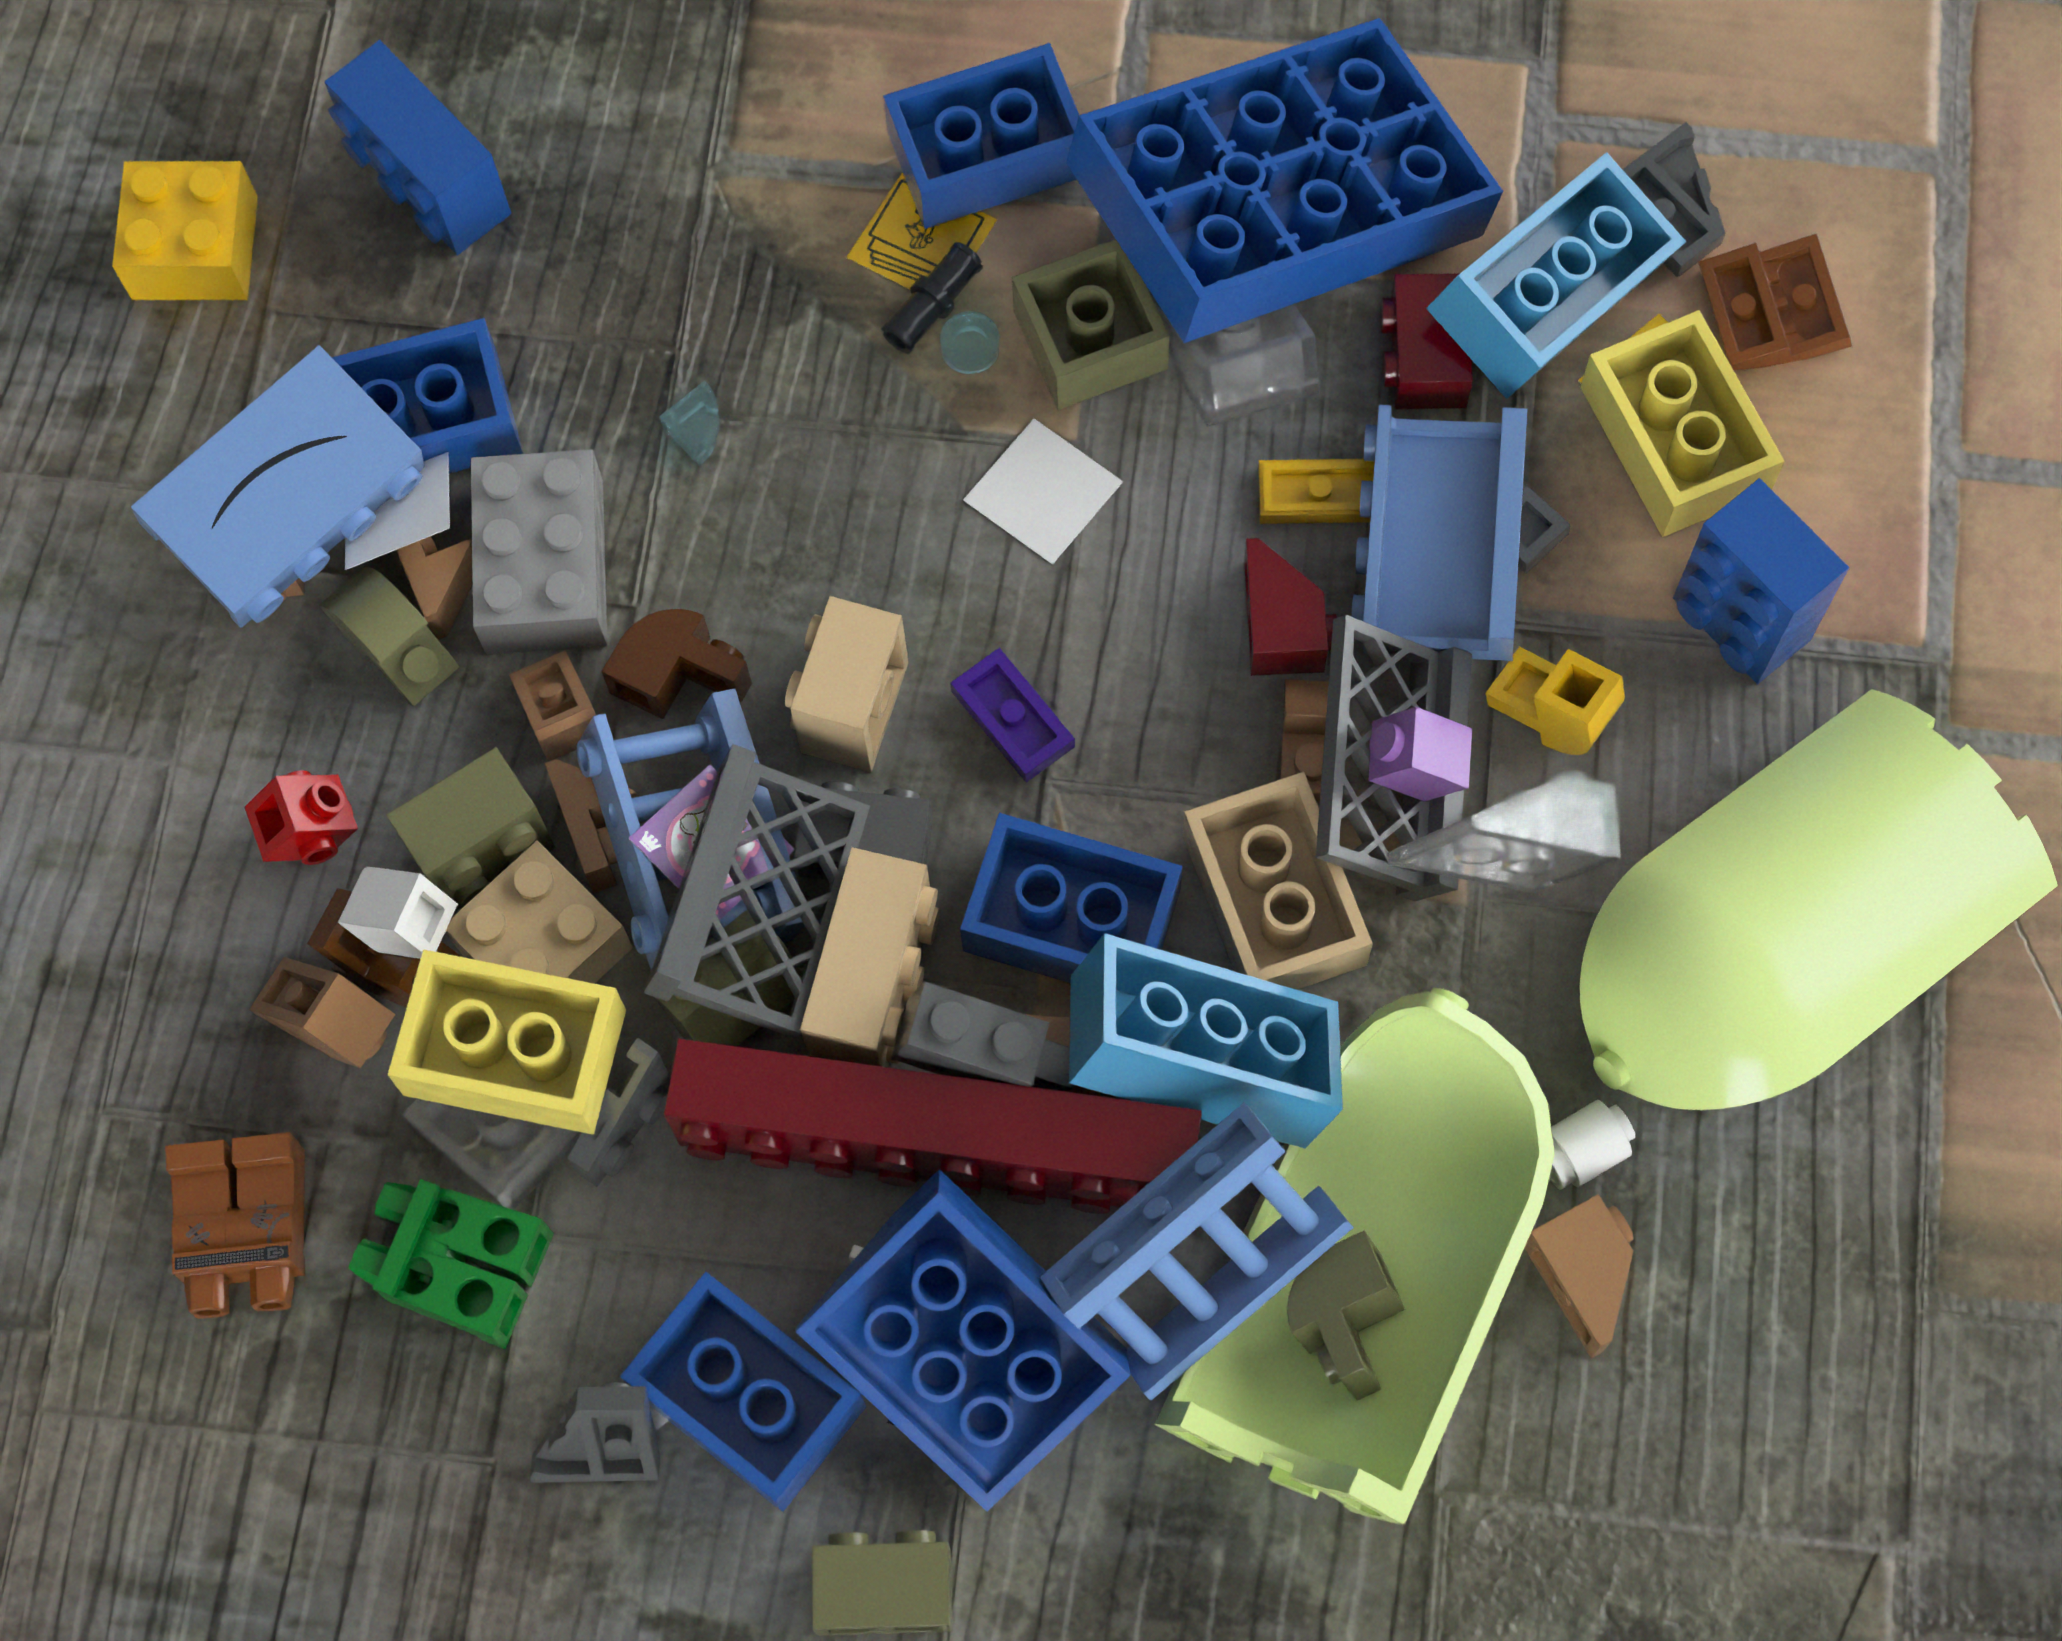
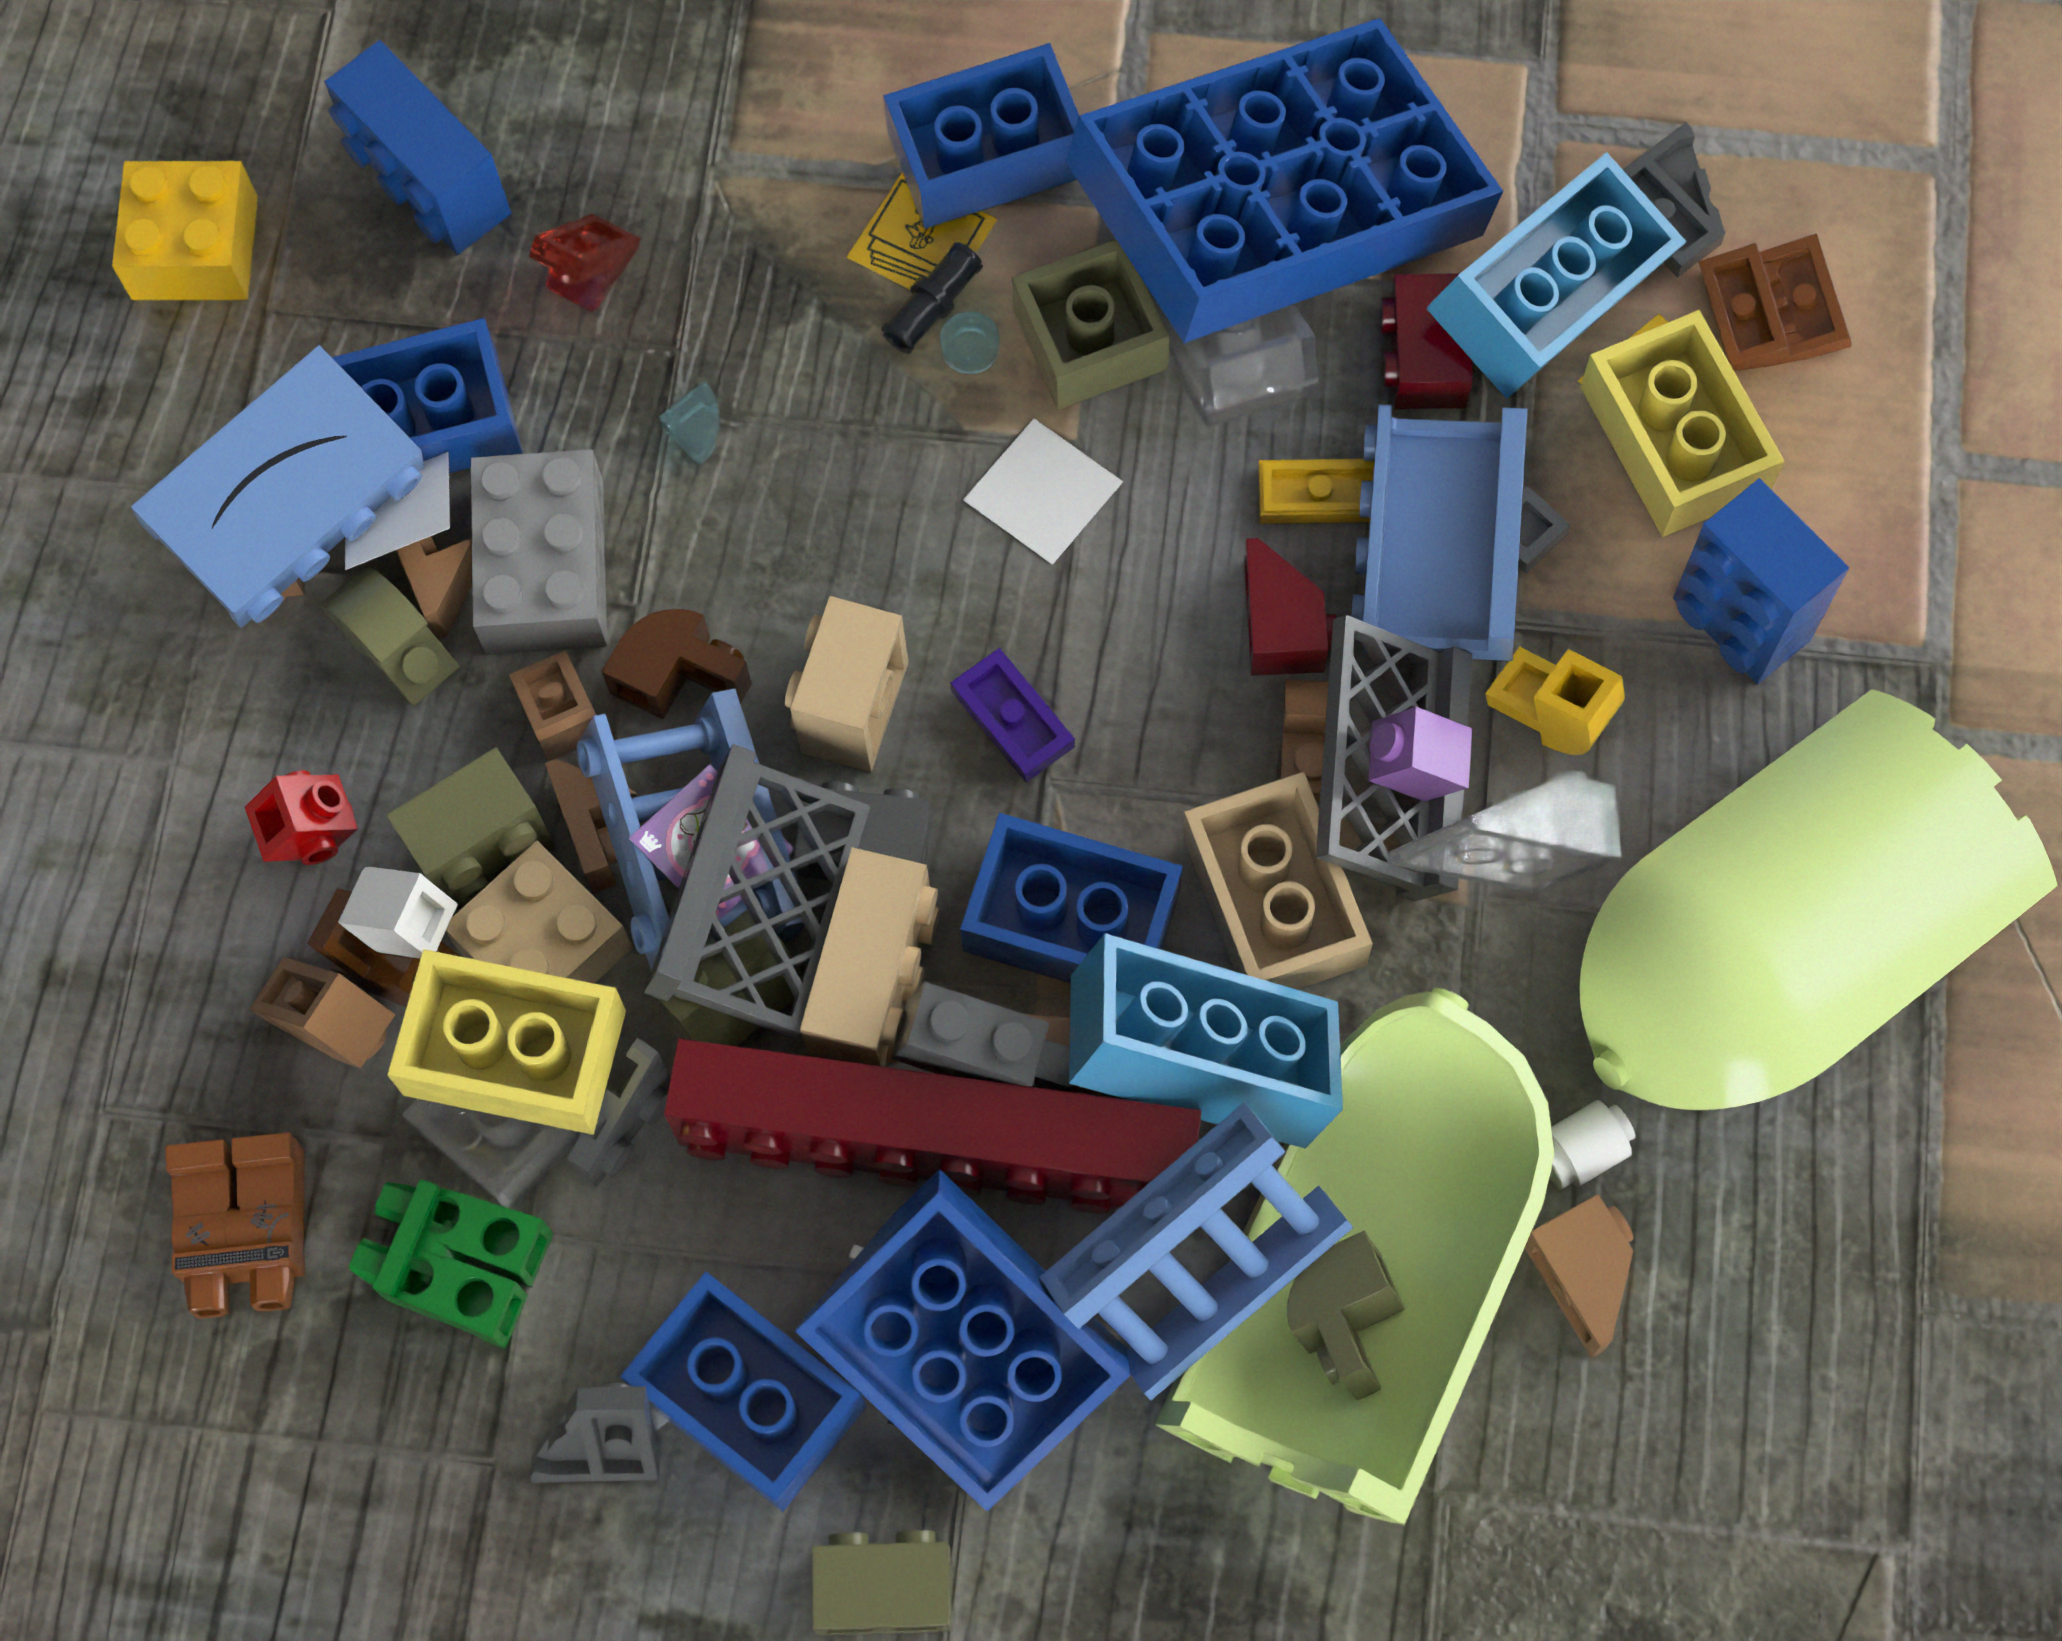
none -> clear red slope [529,213,641,311]

